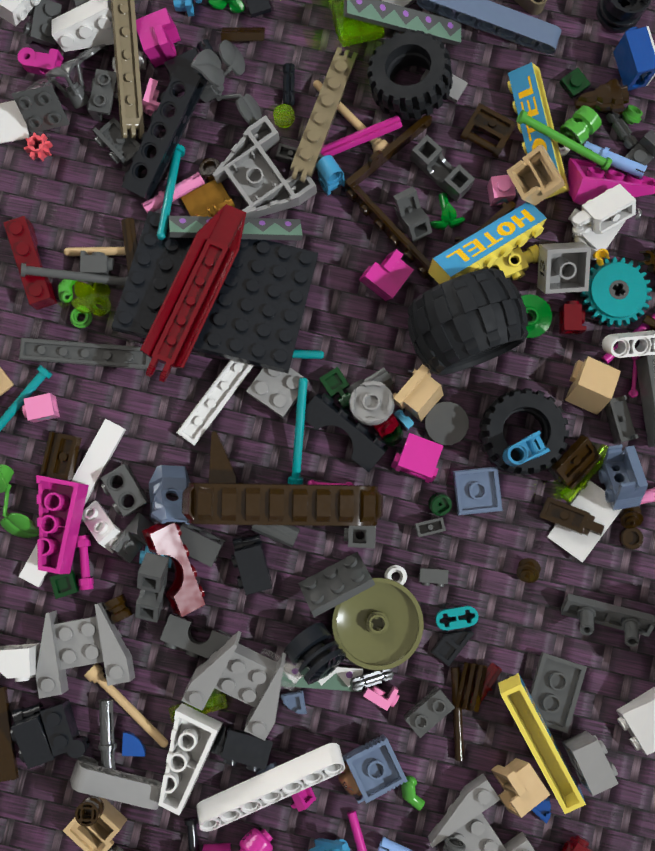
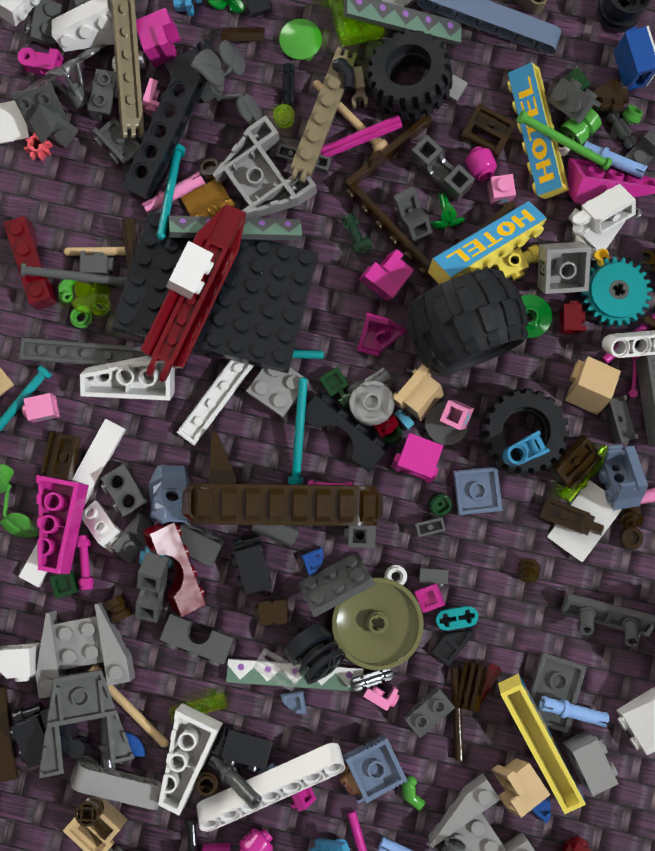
light grey wedge [181,631,286,741] -> none
dark azure piece [316,155,346,196] -> none
tan plate [506,145,565,206] -> none
none -> dark grey slope [29,104,79,148]
none -> dark grey wing [39,669,134,778]
none -> white wedge [80,356,175,400]
none -> white brick [166,241,214,300]
none -> dark brown cone [195,770,218,796]
none -> dark grey pin [209,754,262,809]
none -> dark brown brick [254,597,289,626]
none -> bright green dish [279,19,322,61]
none -> blue tile [301,548,323,577]
none -> black arm [332,57,354,90]
none -> clear green bar [342,214,373,255]
none -> dark tan plate [352,66,368,109]
none -> dark pink slope [357,313,408,356]
none -> dark pink tile [415,583,445,613]
none -> bright pink brick [440,400,475,430]
none -> dark pink head [465,147,497,181]
none -> light blue pin [539,696,609,727]
none -> dark grey bracket [547,77,602,124]

